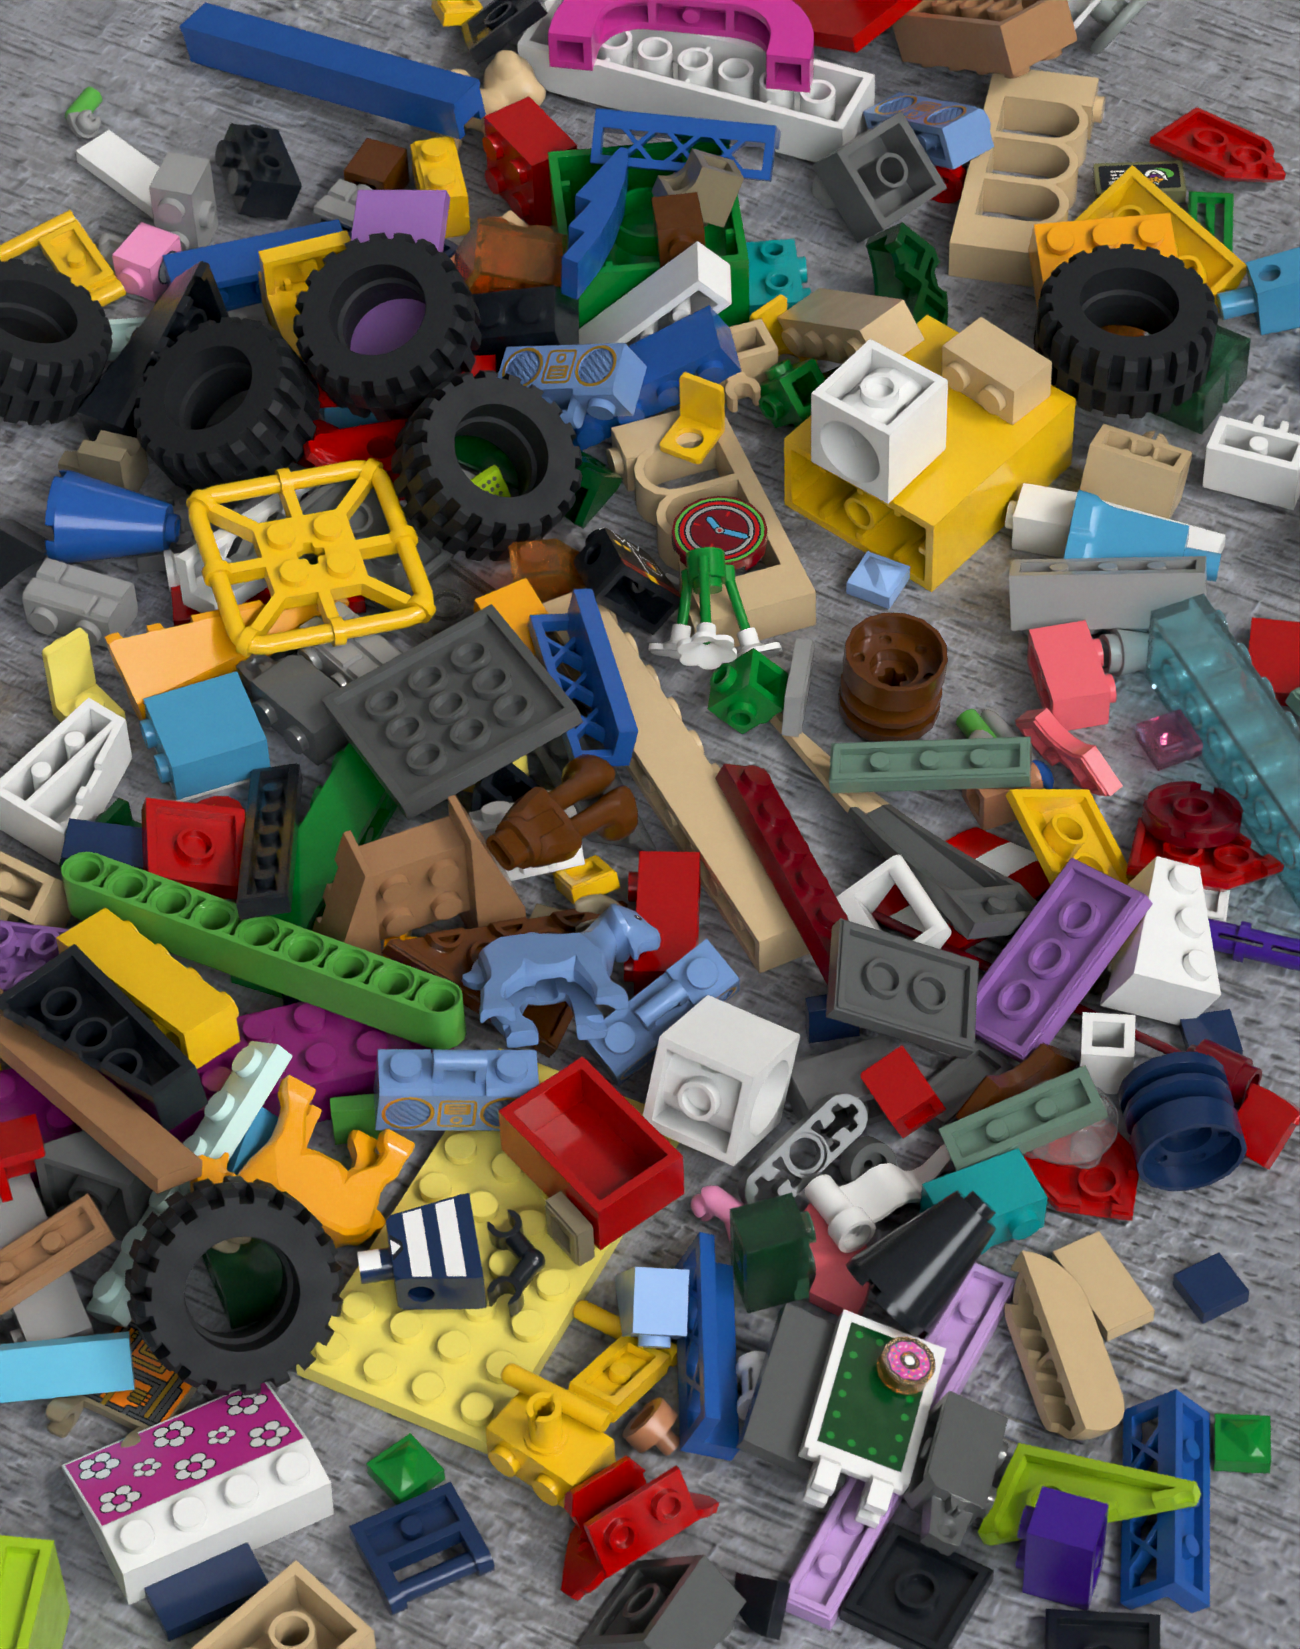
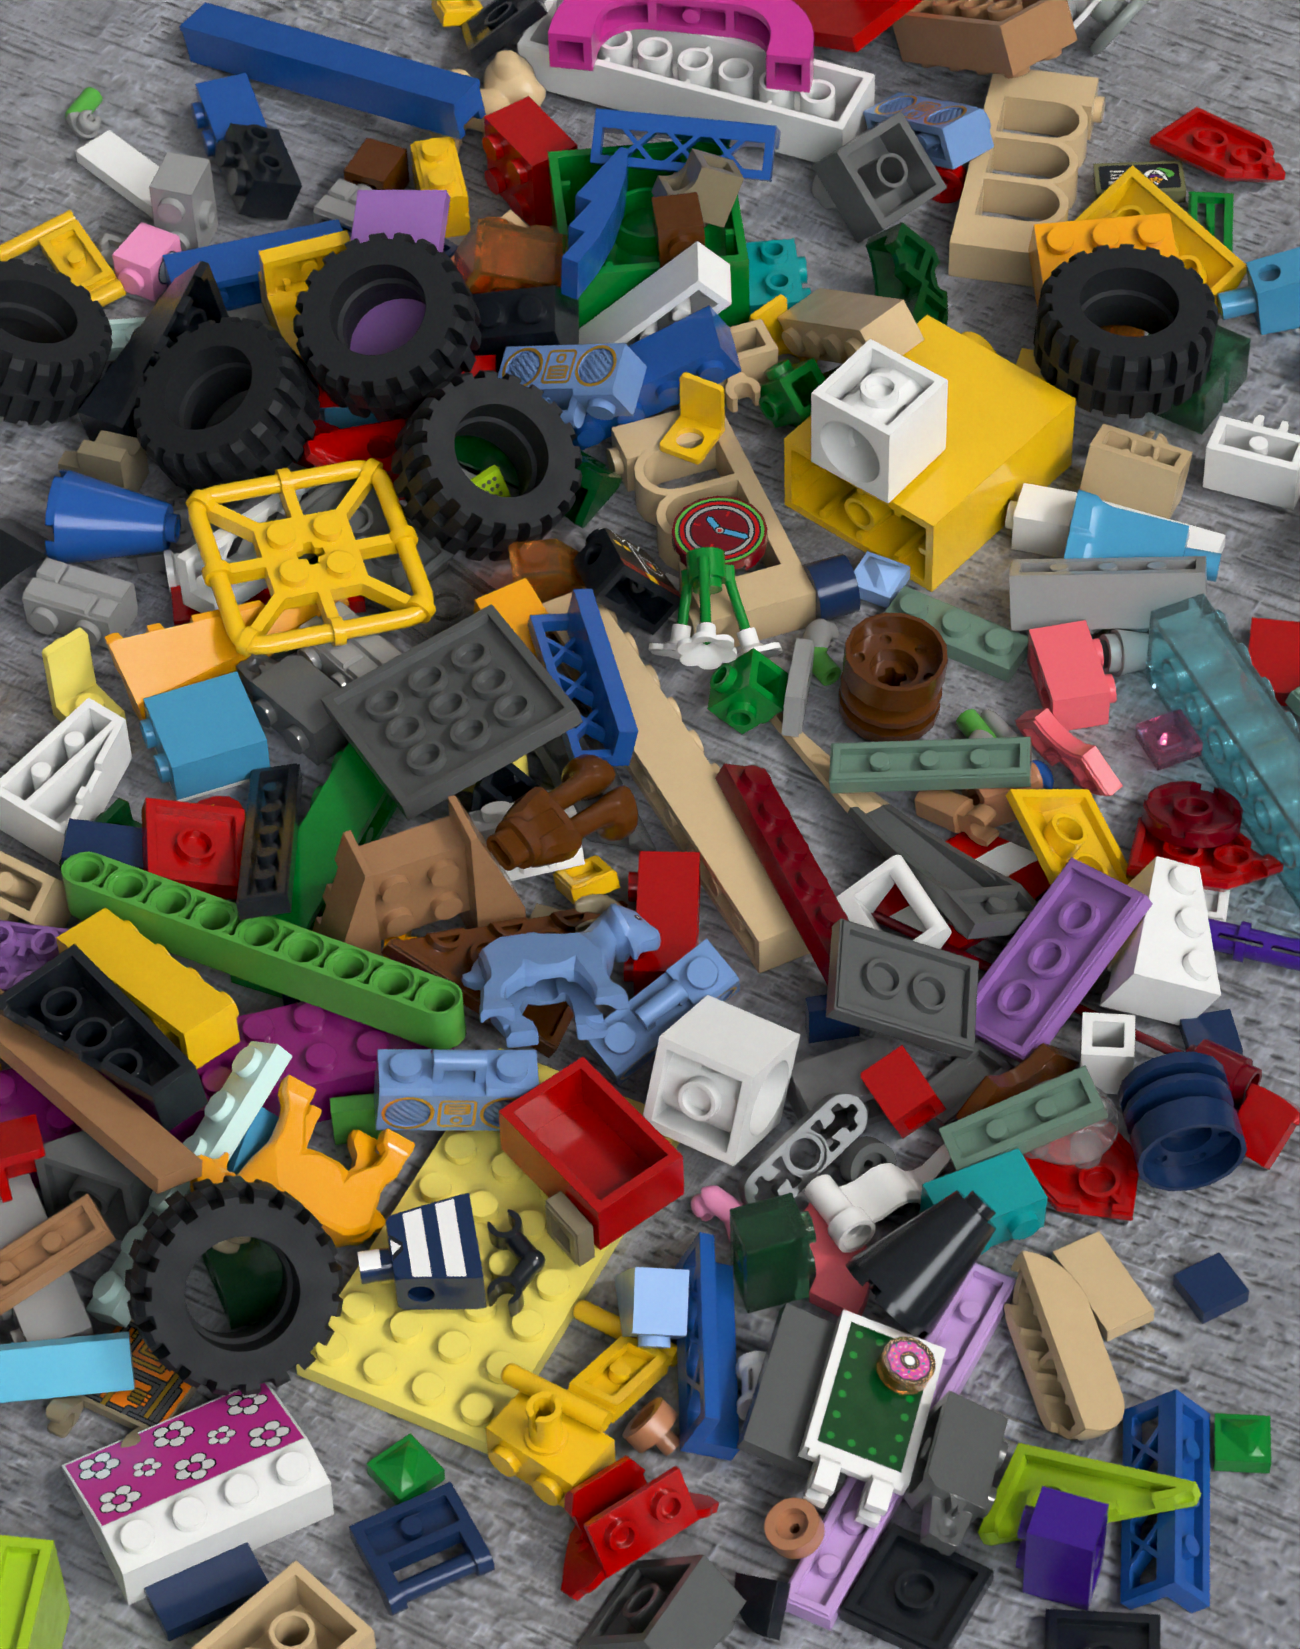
tan brick [942,317,1052,425] -> none
none -> blue brick [191,73,268,172]
none -> nougat tile [764,1498,825,1559]
none -> dark blue piece [802,554,861,620]
none -> arm [803,618,841,686]
none -> sand green plate [885,586,1028,683]
none -> medium nougat bar [914,790,999,846]

